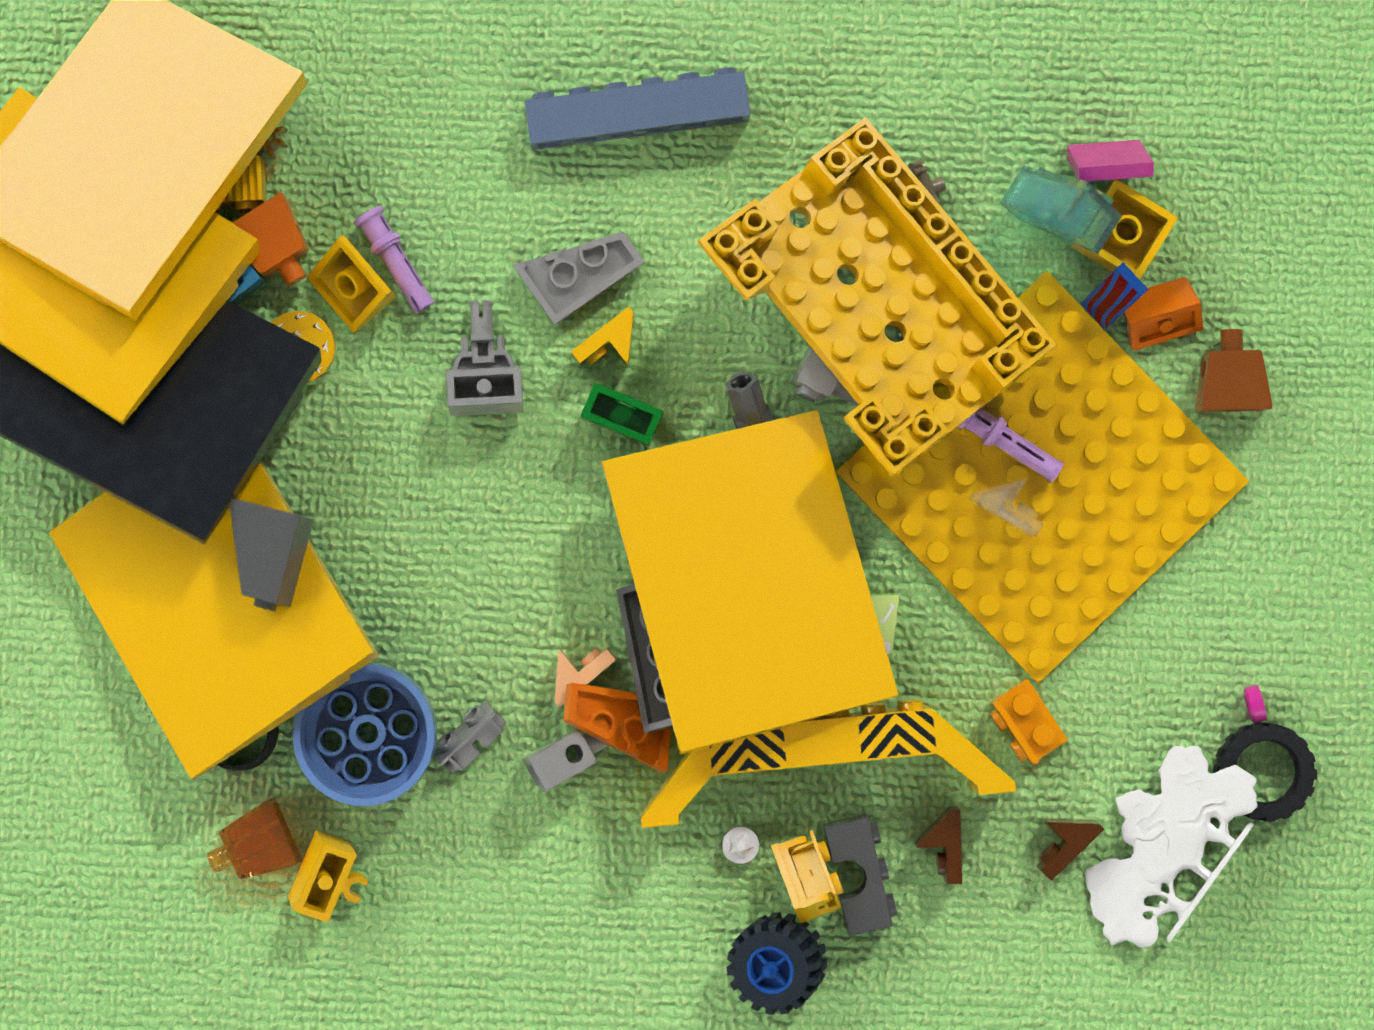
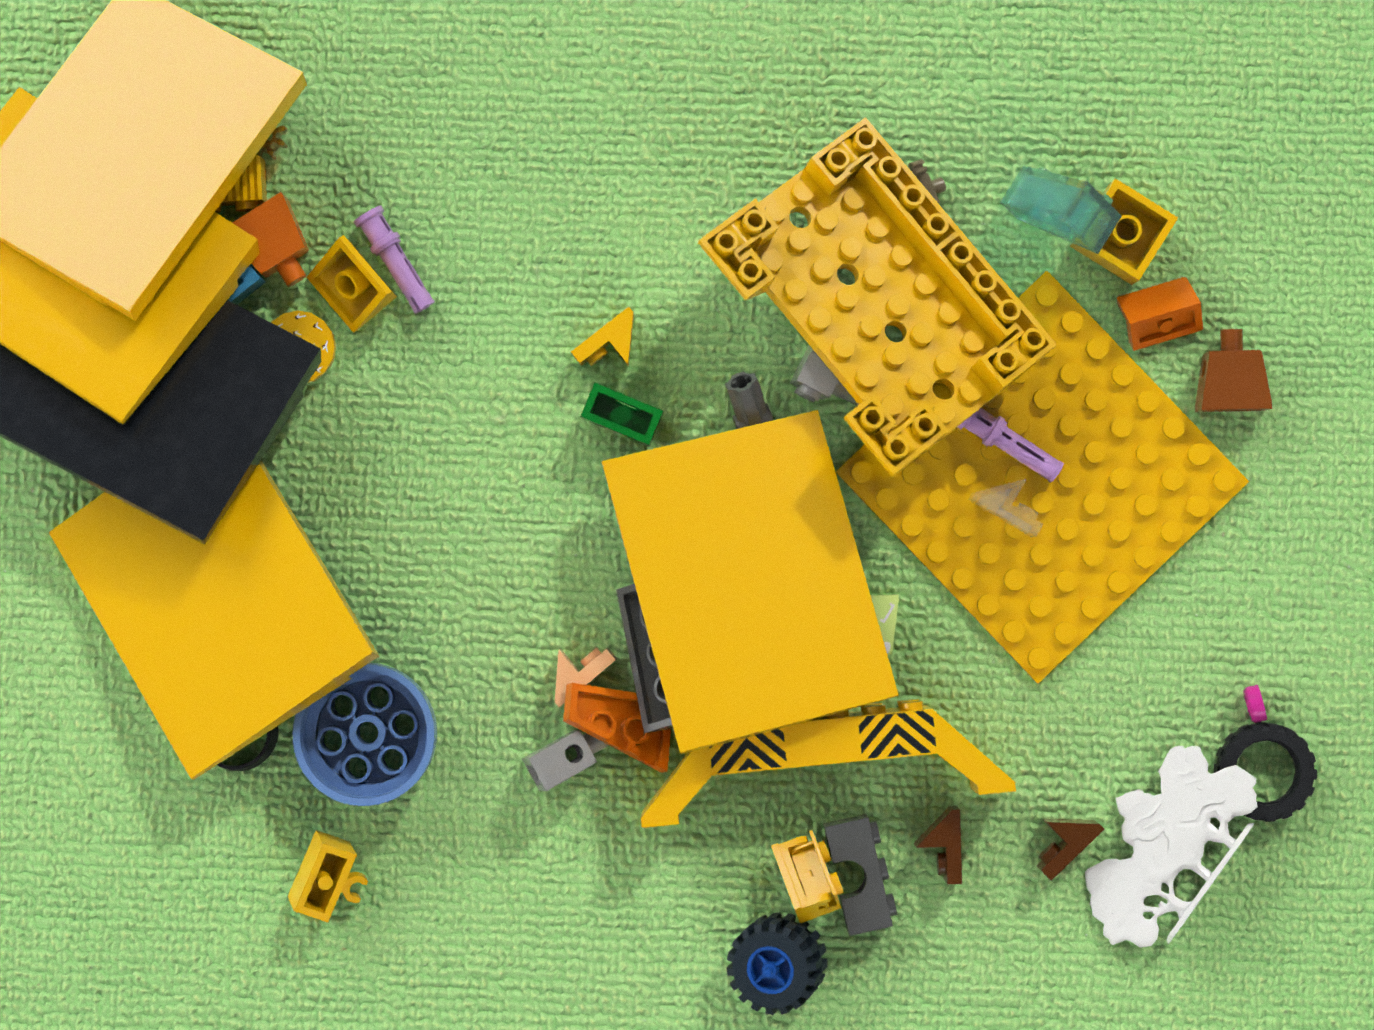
clear orange torso [207,796,302,879] -> none
dark grey slope [230,498,314,611] -> none
light grey hinge [435,700,507,774] -> none
light grey brick [446,300,524,416] -> none
light grey wing [513,232,645,326] -> none
sand blue brick [525,67,750,150] -> none
white tile [722,826,759,864] -> none
light orange bracket [989,678,1068,766] -> none
dark pink tile [1067,140,1154,182] -> none
tile [1080,263,1149,330] -> none

